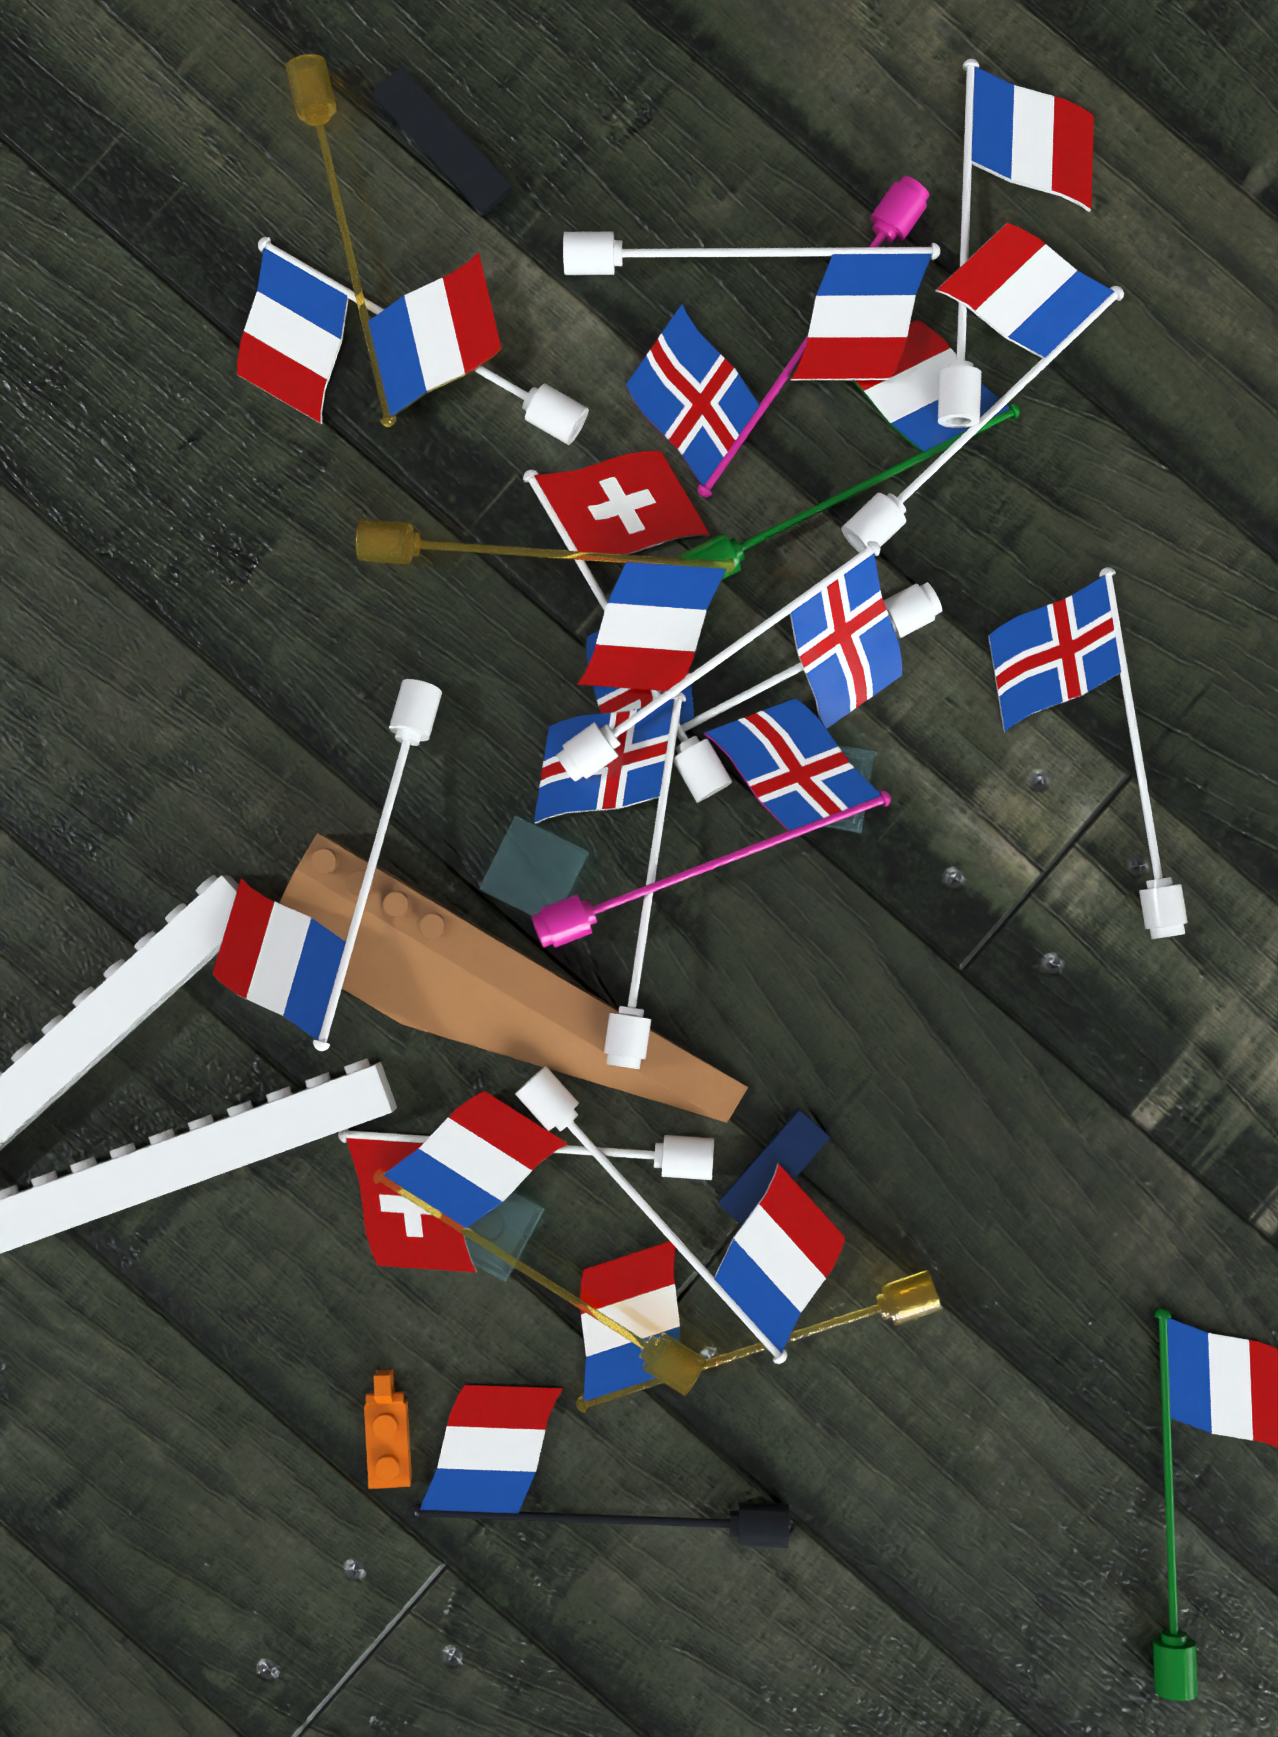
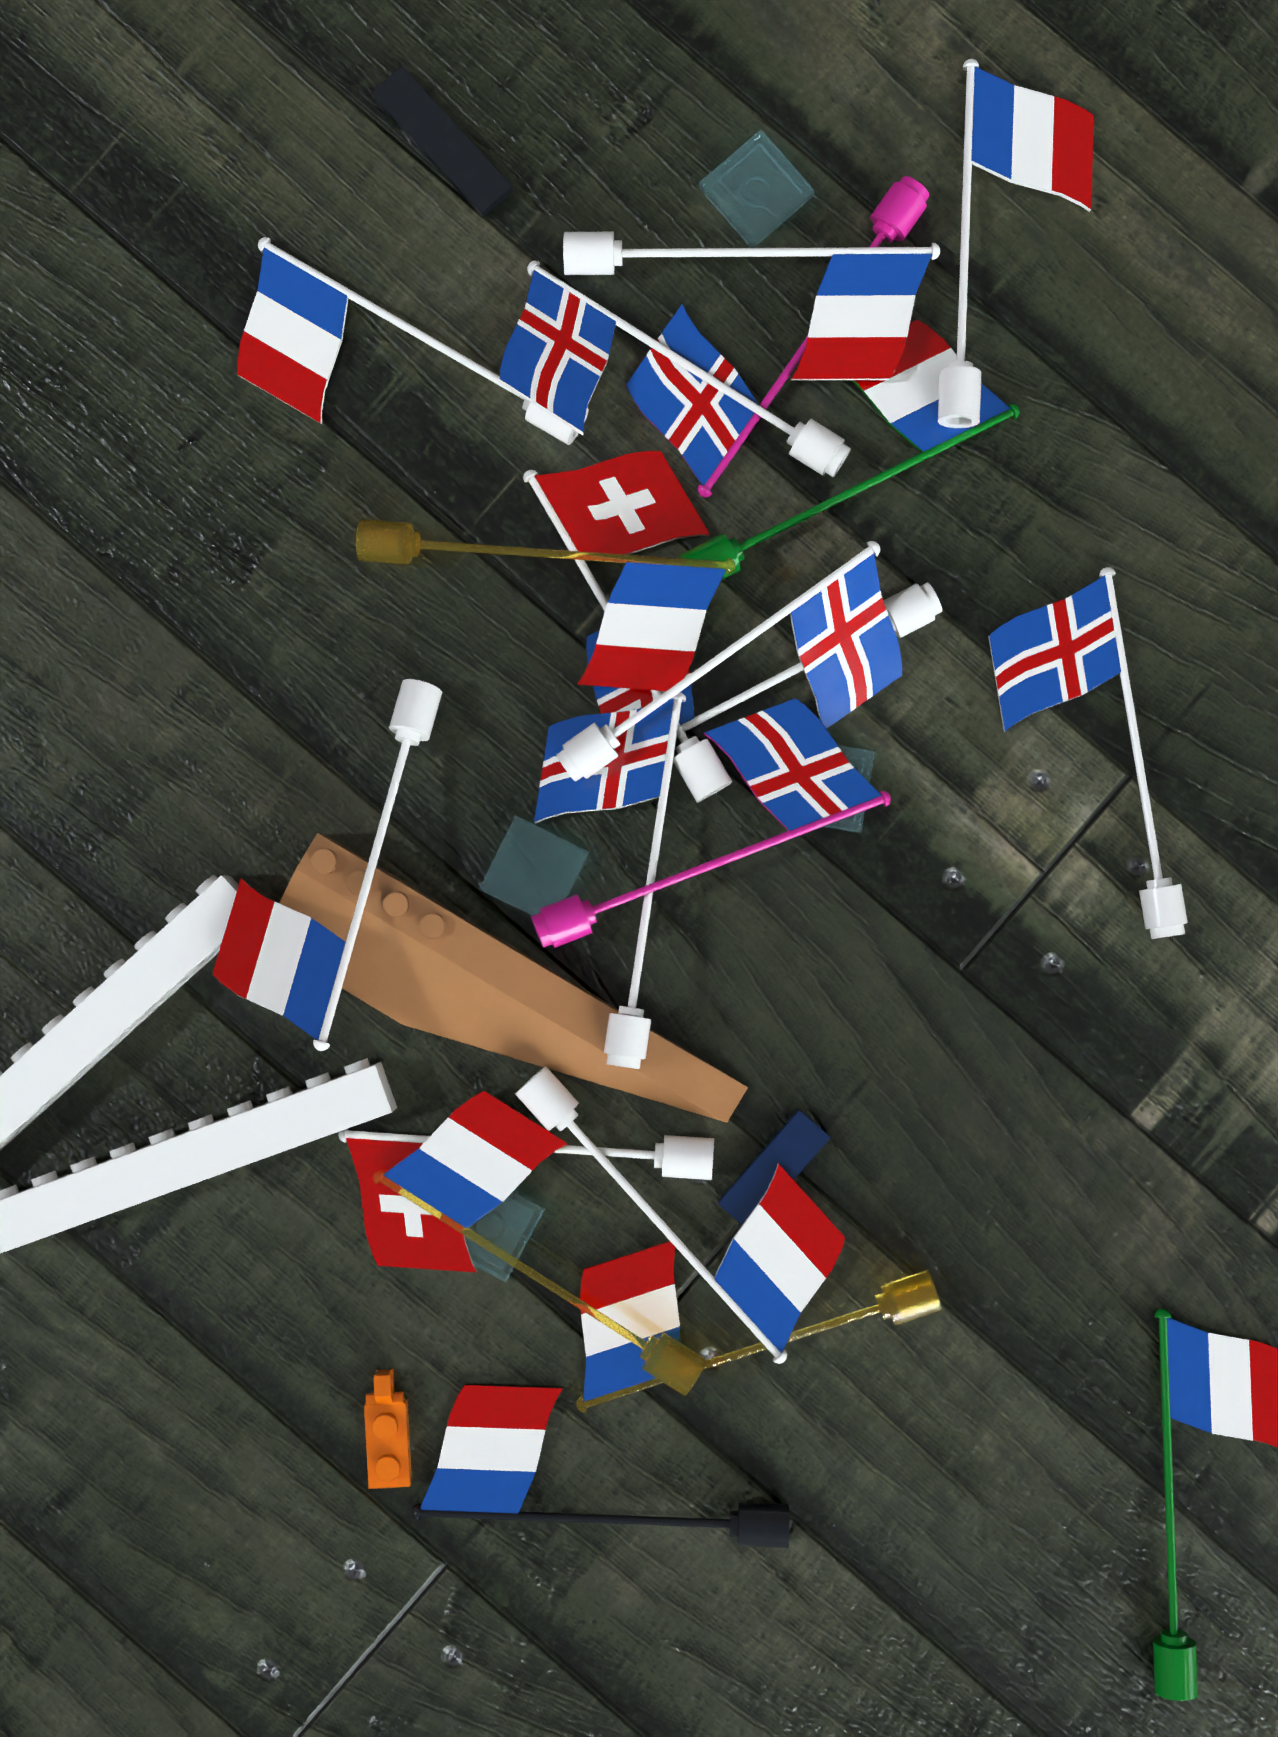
flag [285,54,502,427] -> none
flag [841,223,1124,553] -> none
none -> flag [499,261,851,477]
none -> clear light blue tile [699,129,815,248]

